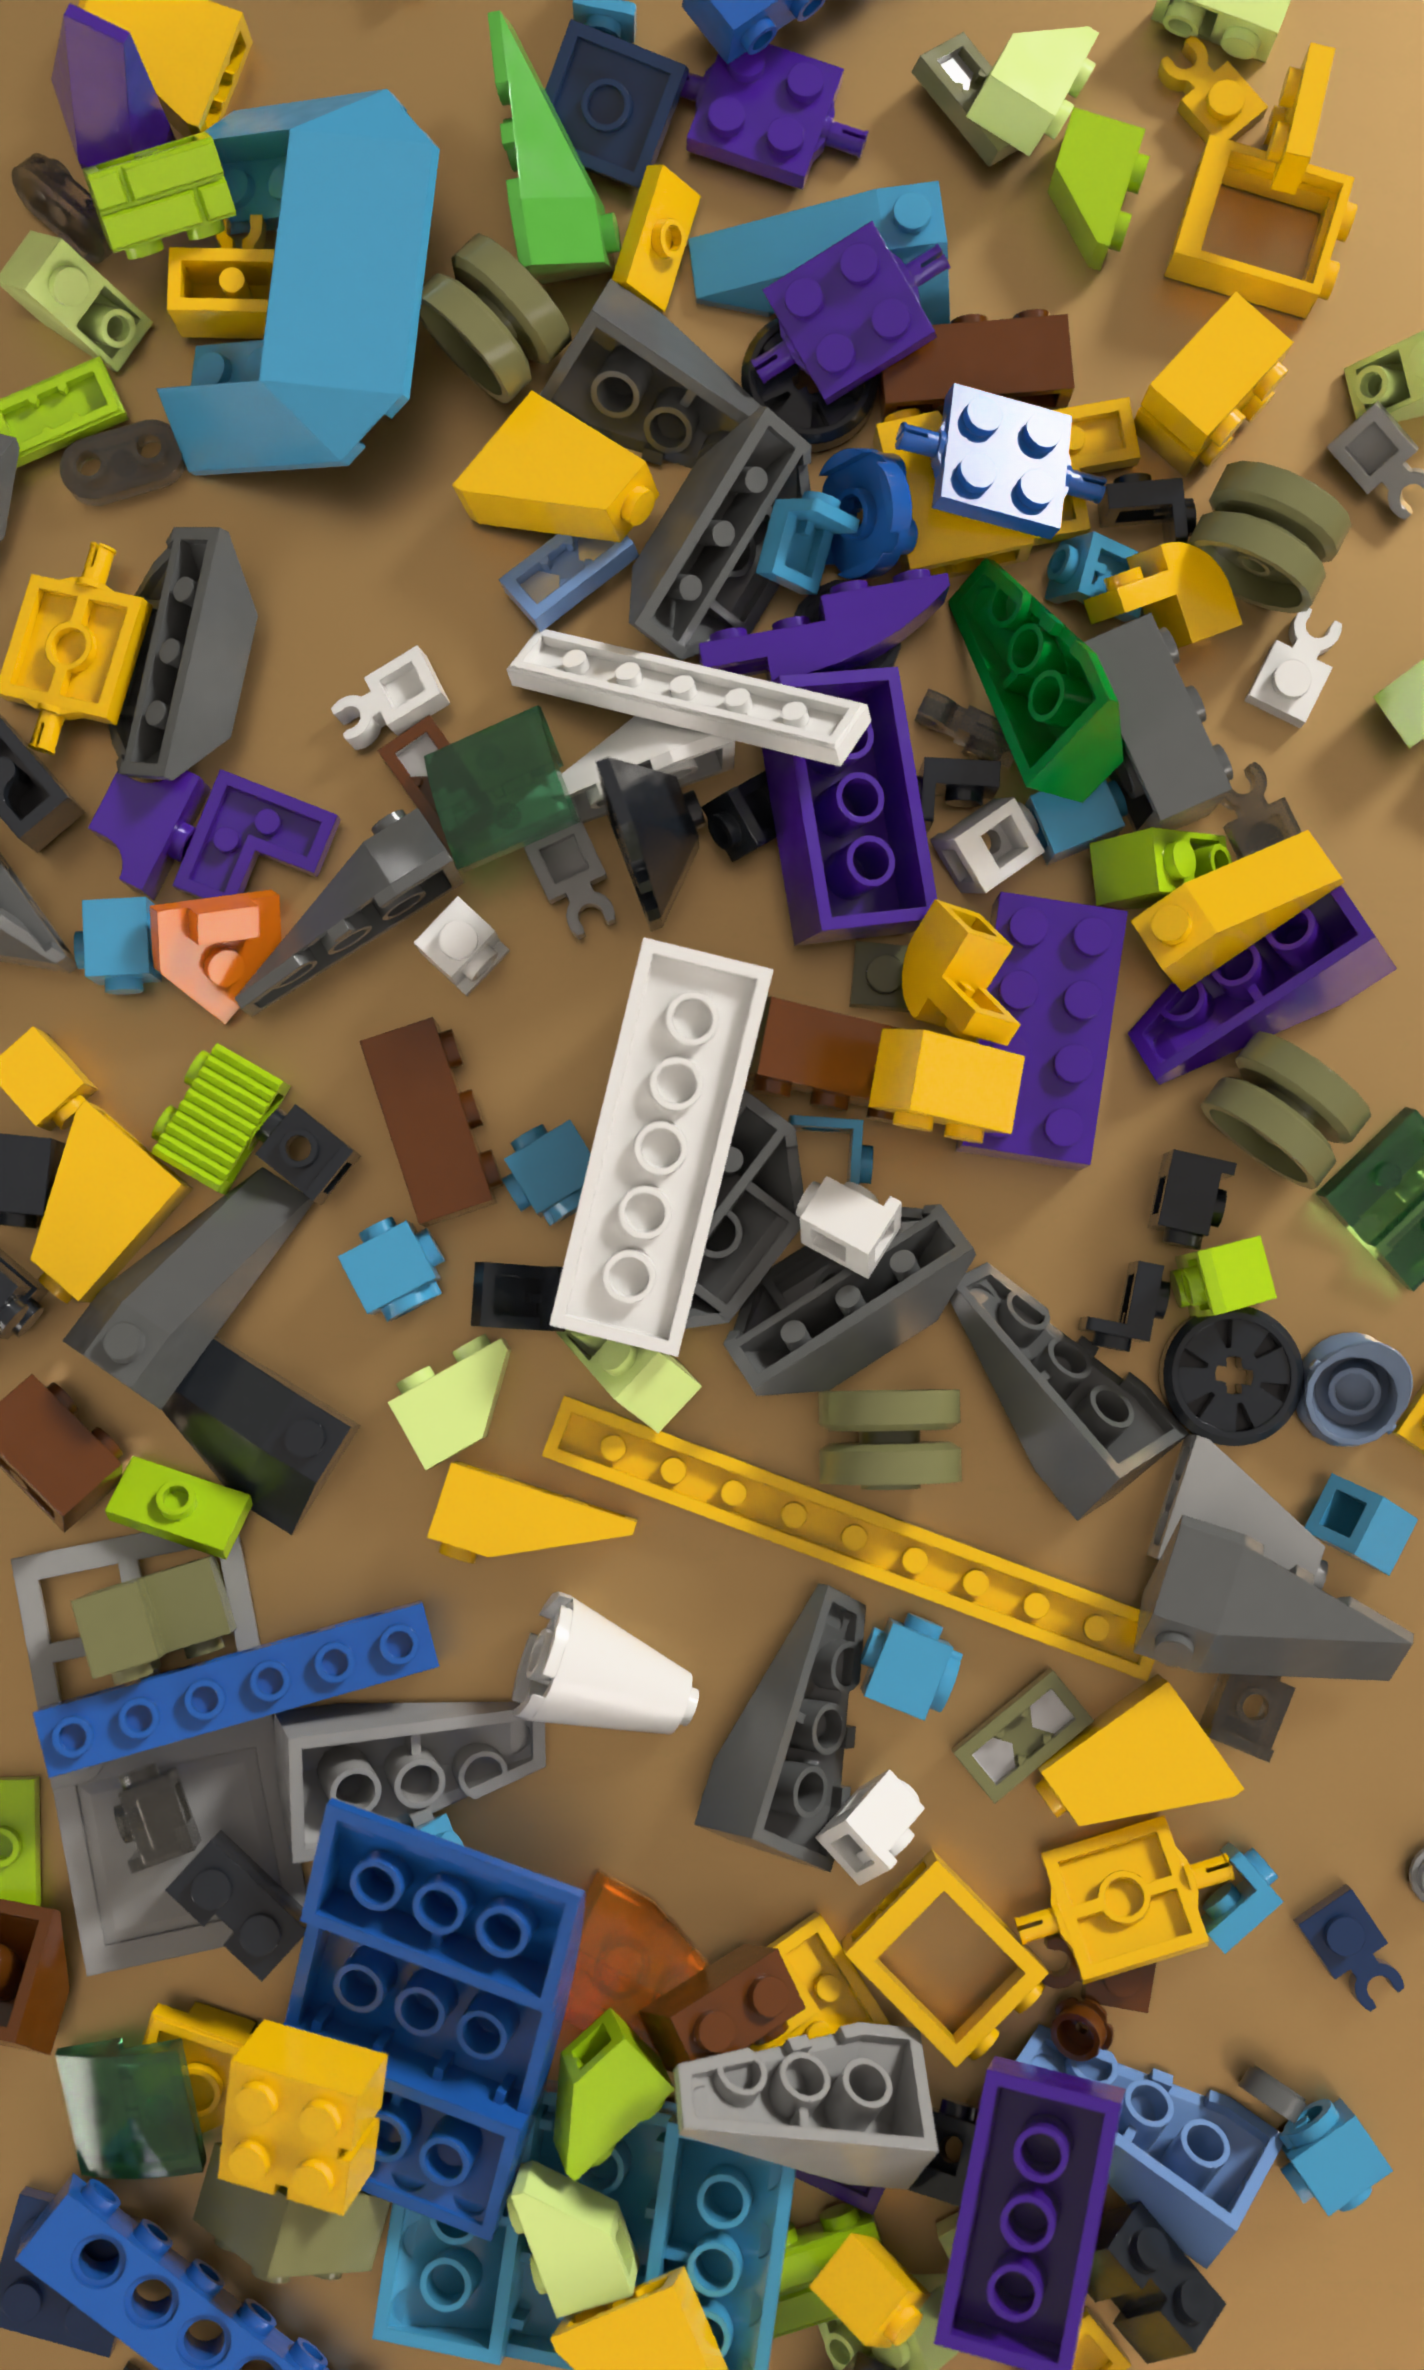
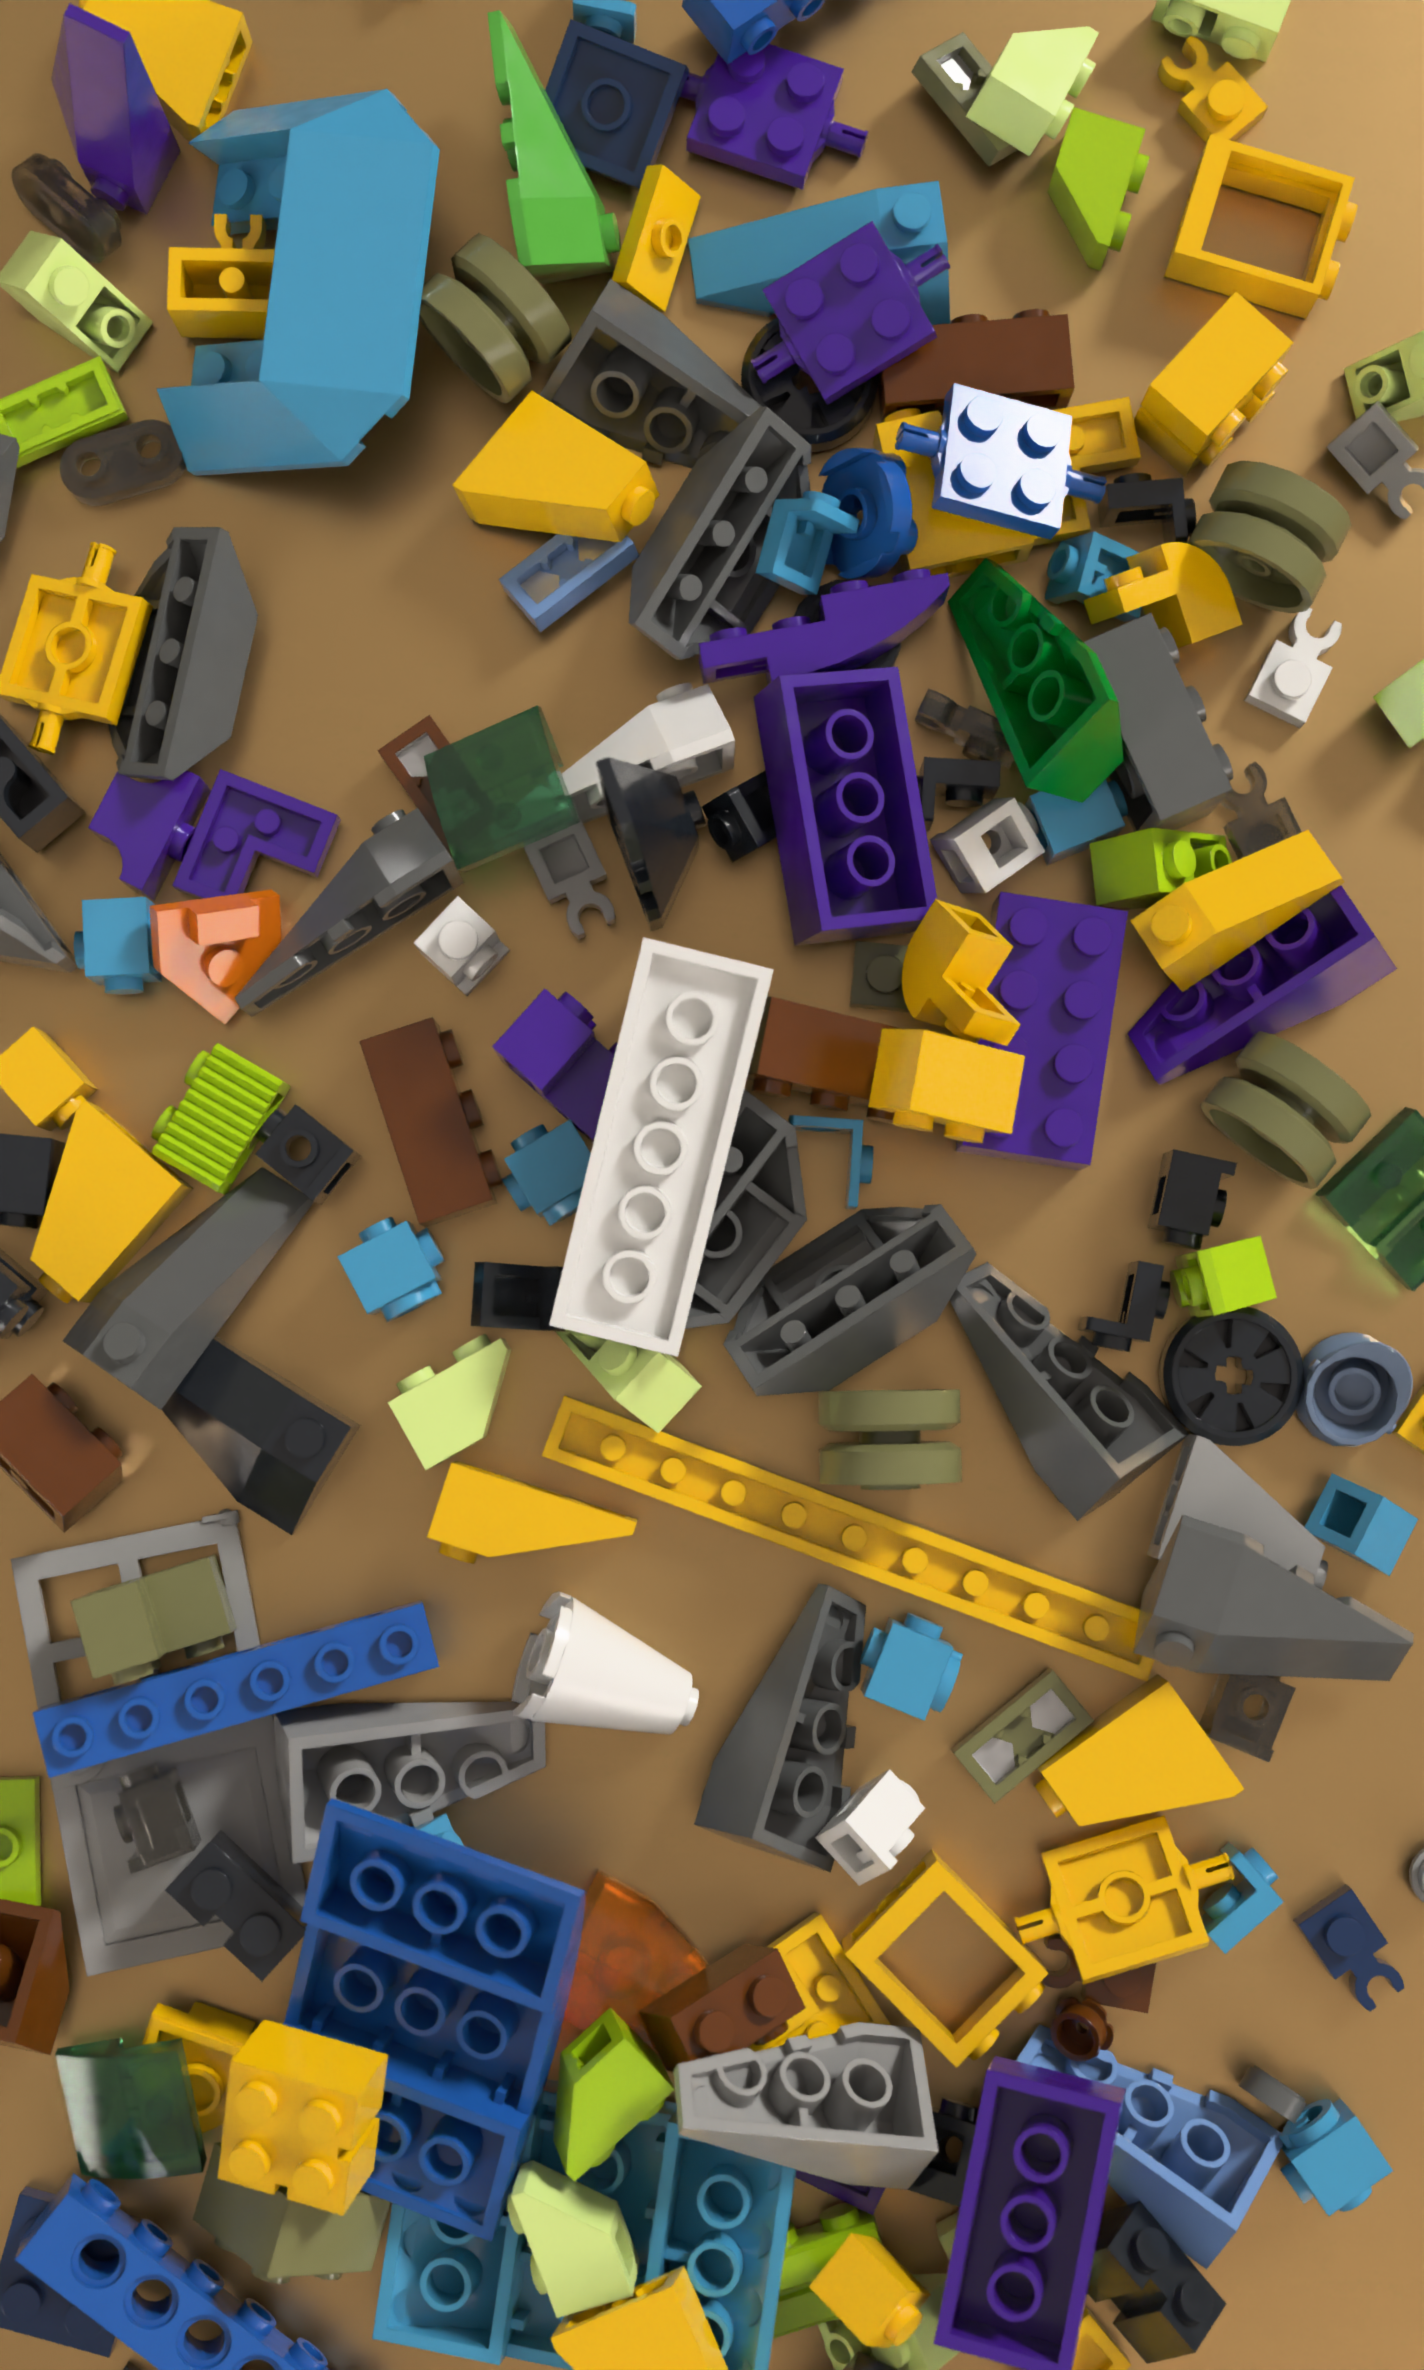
lime brick [82,131,236,259] -> none
lime plate [105,1456,253,1560] -> none
white plate [331,645,451,750] -> none
white tile [506,629,871,767] -> none
white brick [796,1176,902,1279] -> none
yellow plate [1263,42,1336,195] -> none
none -> dark purple brick [492,988,618,1143]

